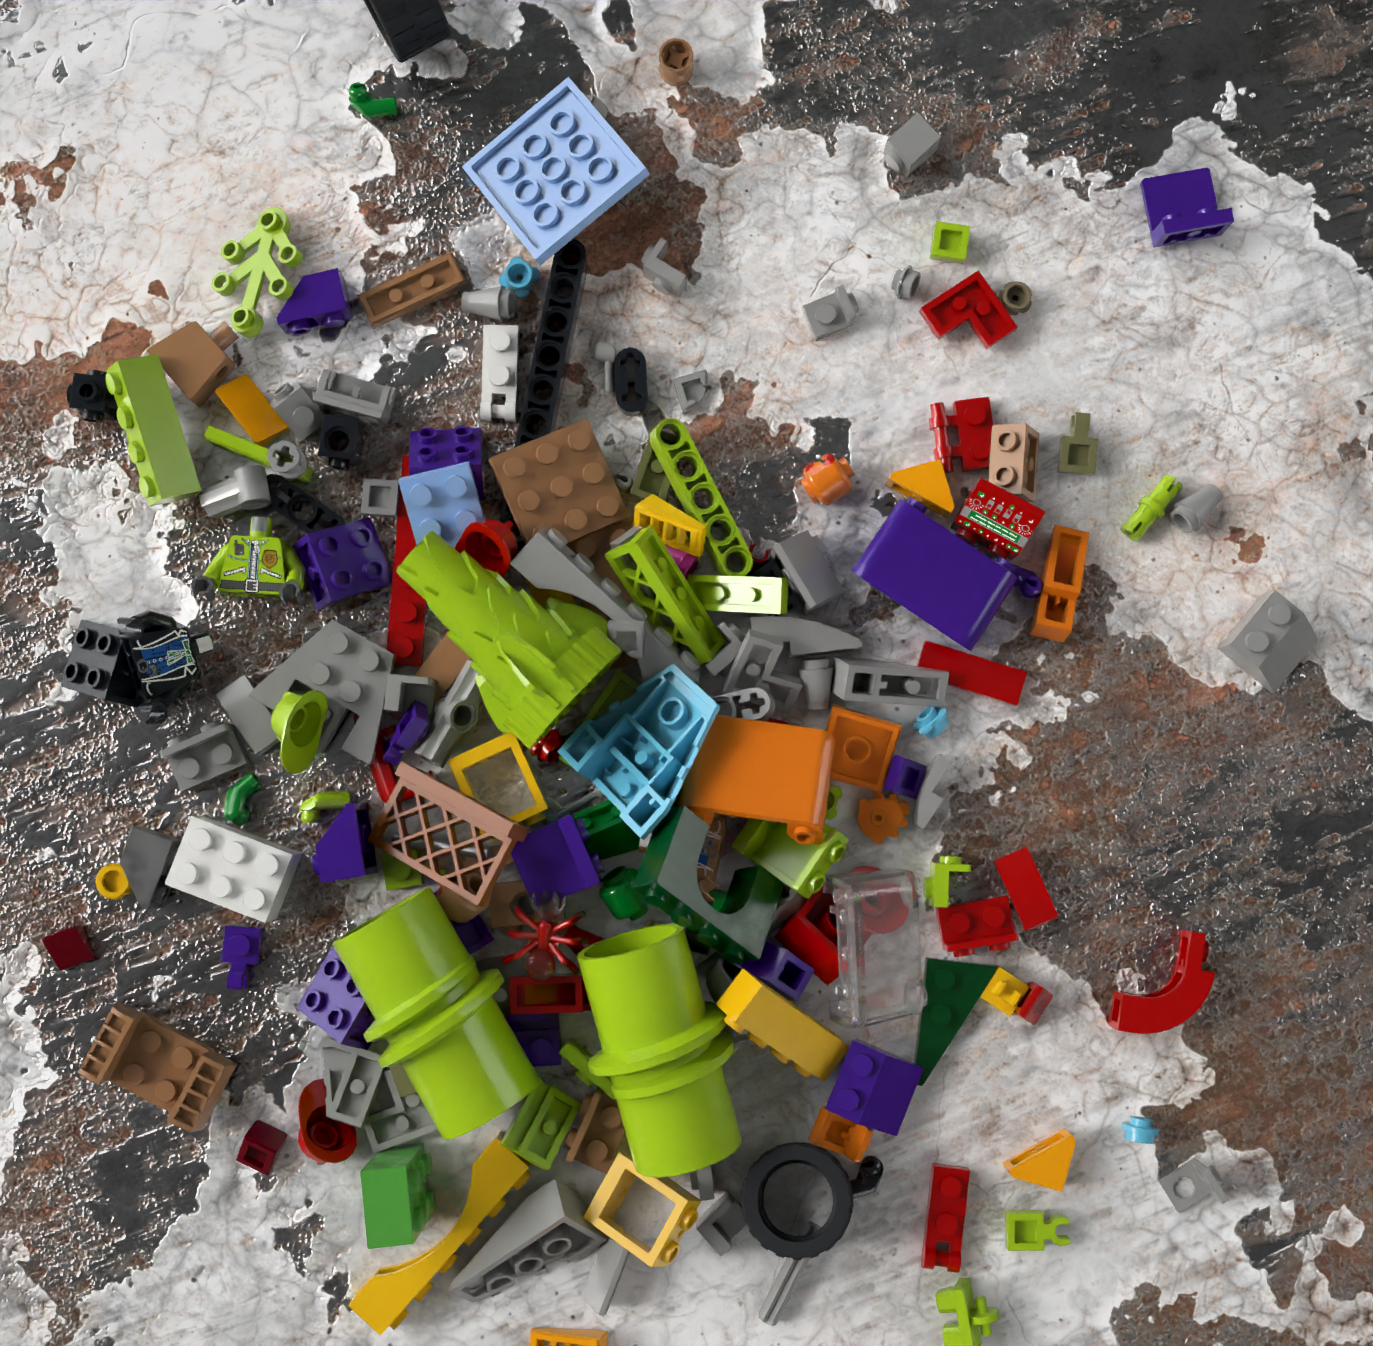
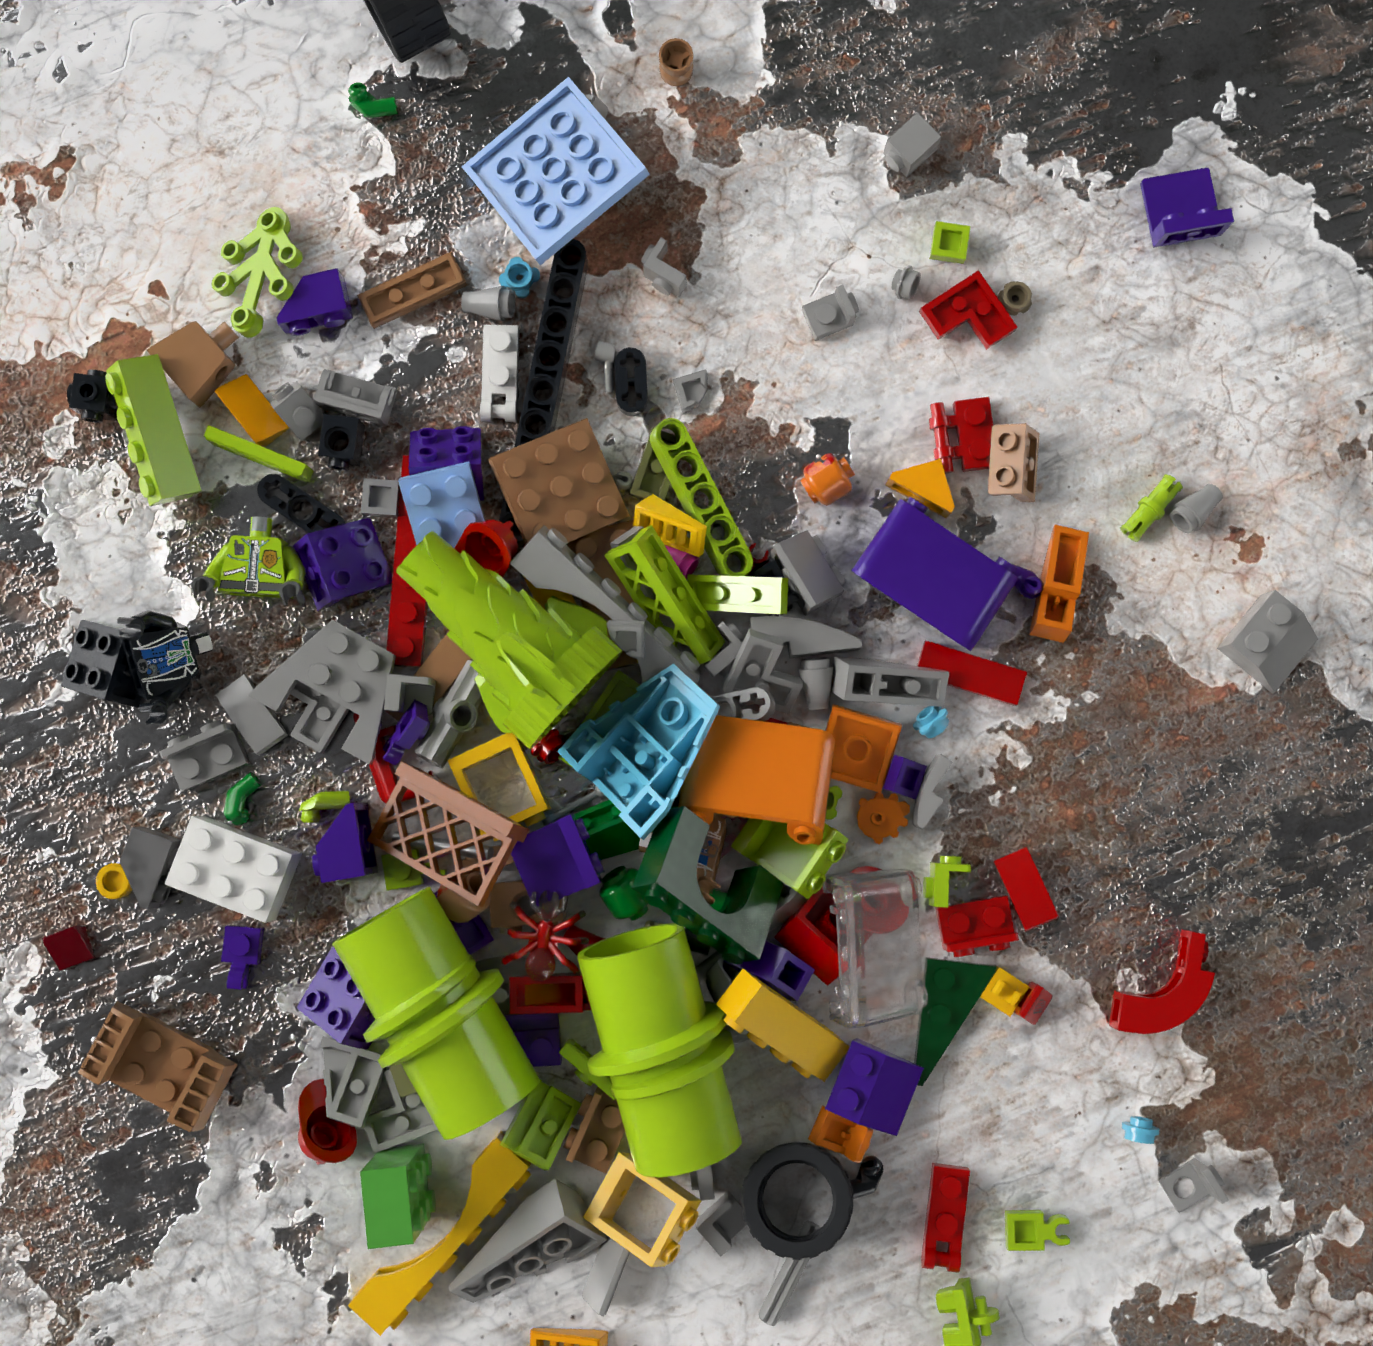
light grey piece [199,465,271,519] -> none
dark red slope [236,1120,287,1176] -> none
light grey bush [267,440,308,479] -> none
lime piece [271,690,328,774] -> none
red slope [950,478,1045,560] -> none
light orange slope [1002,1128,1076,1192] -> none
olive plate [1057,412,1098,476] -> none

